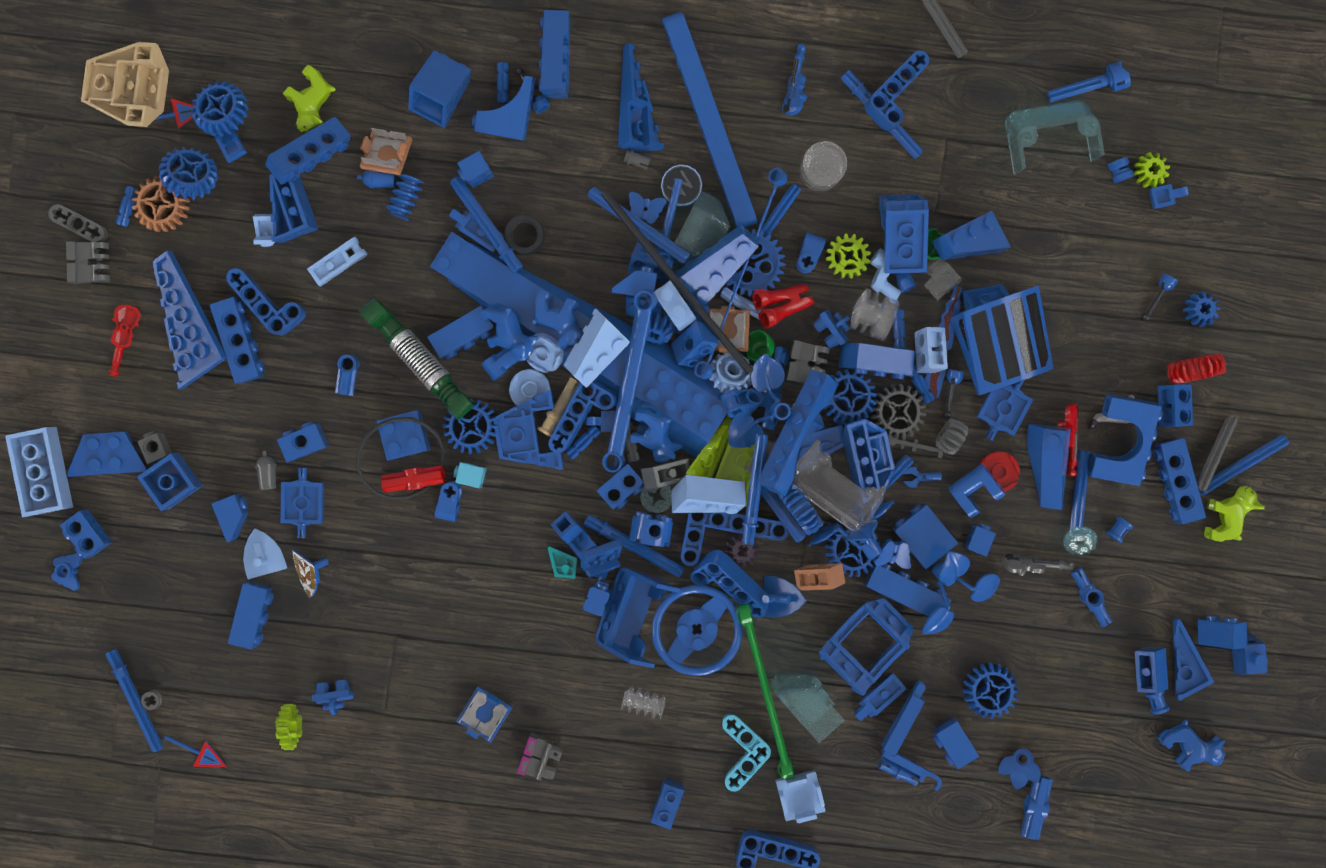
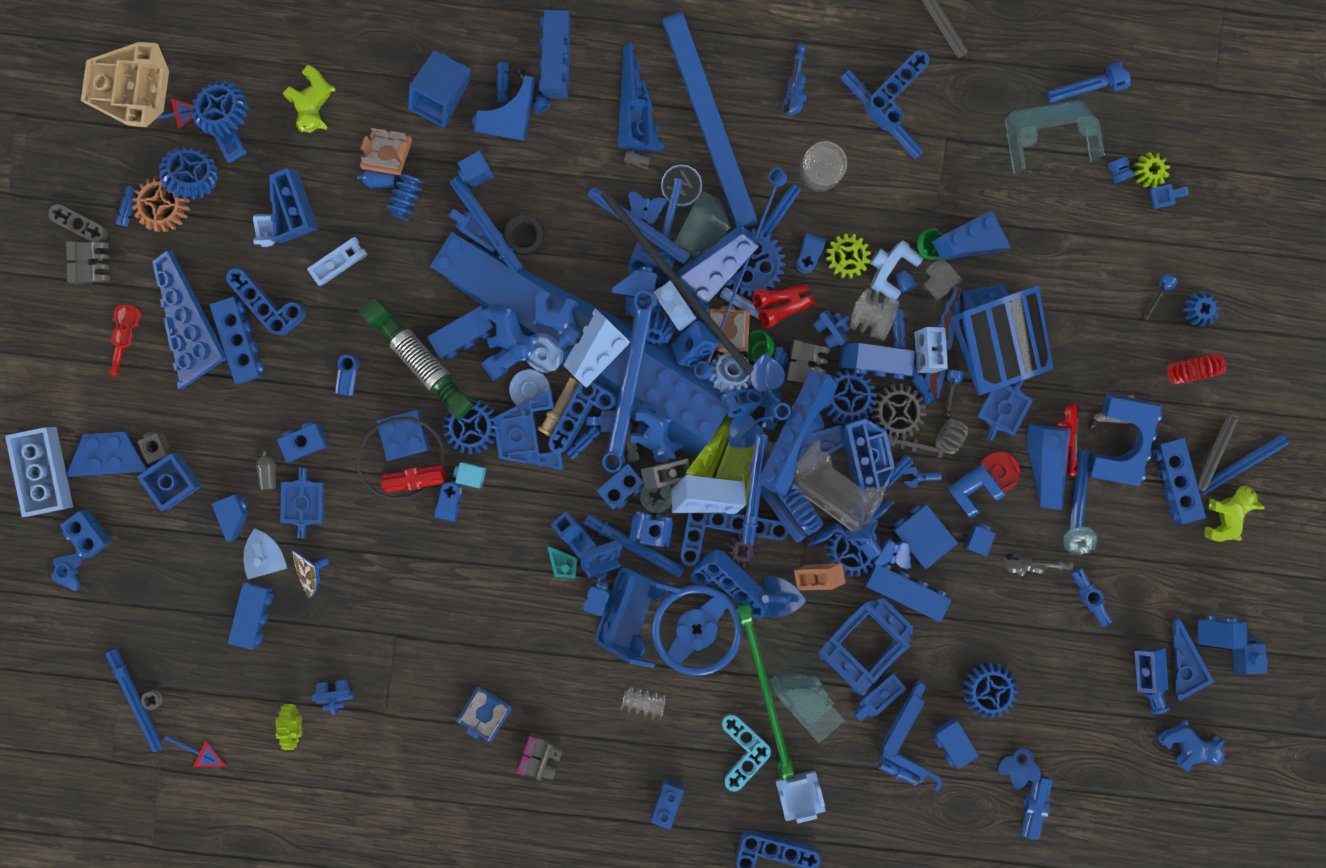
blue brick [266,117,351,185] -> none
blue bracket [879,194,929,274] -> none
blue plant [921,551,1000,634] -> none
blue bush [1106,517,1133,544] -> none
blue brick [1158,384,1193,427] -> none

